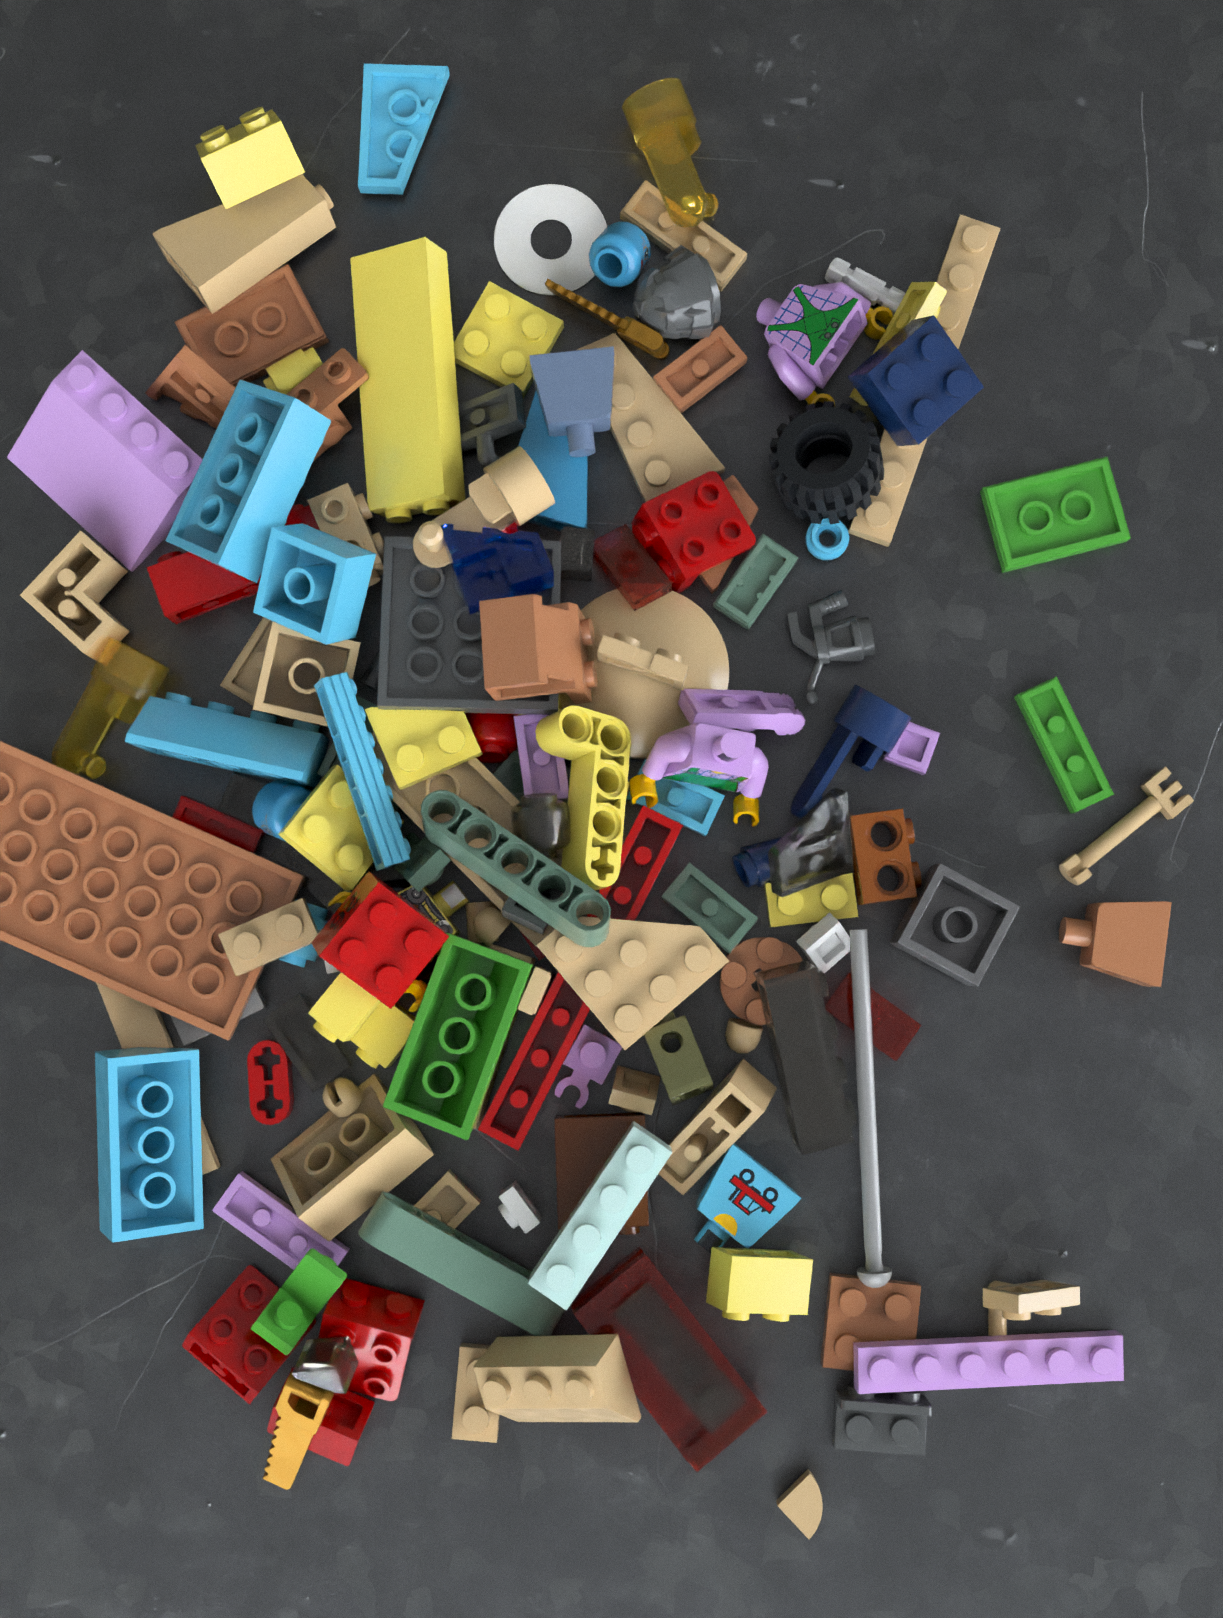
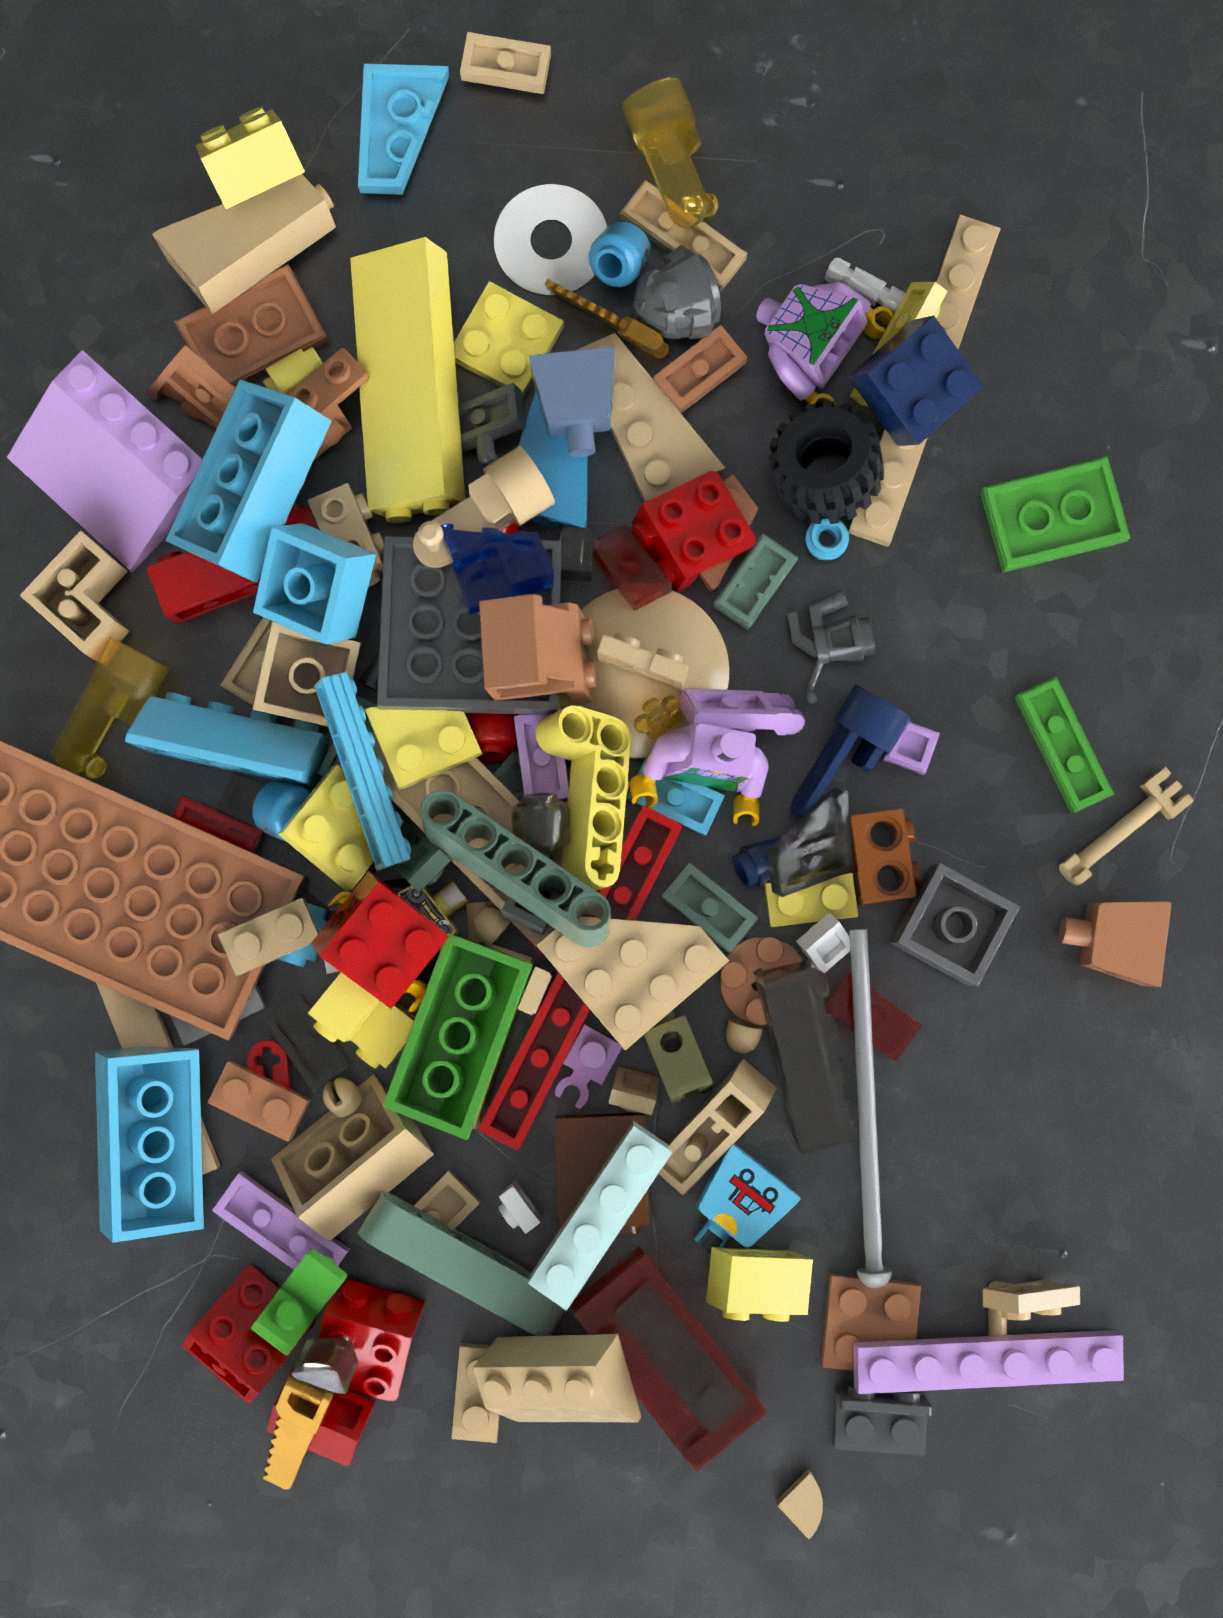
none -> nougat plate [207,1061,311,1142]
none -> tan plate [460,32,551,94]
none -> clear yellow plant [634,695,682,739]

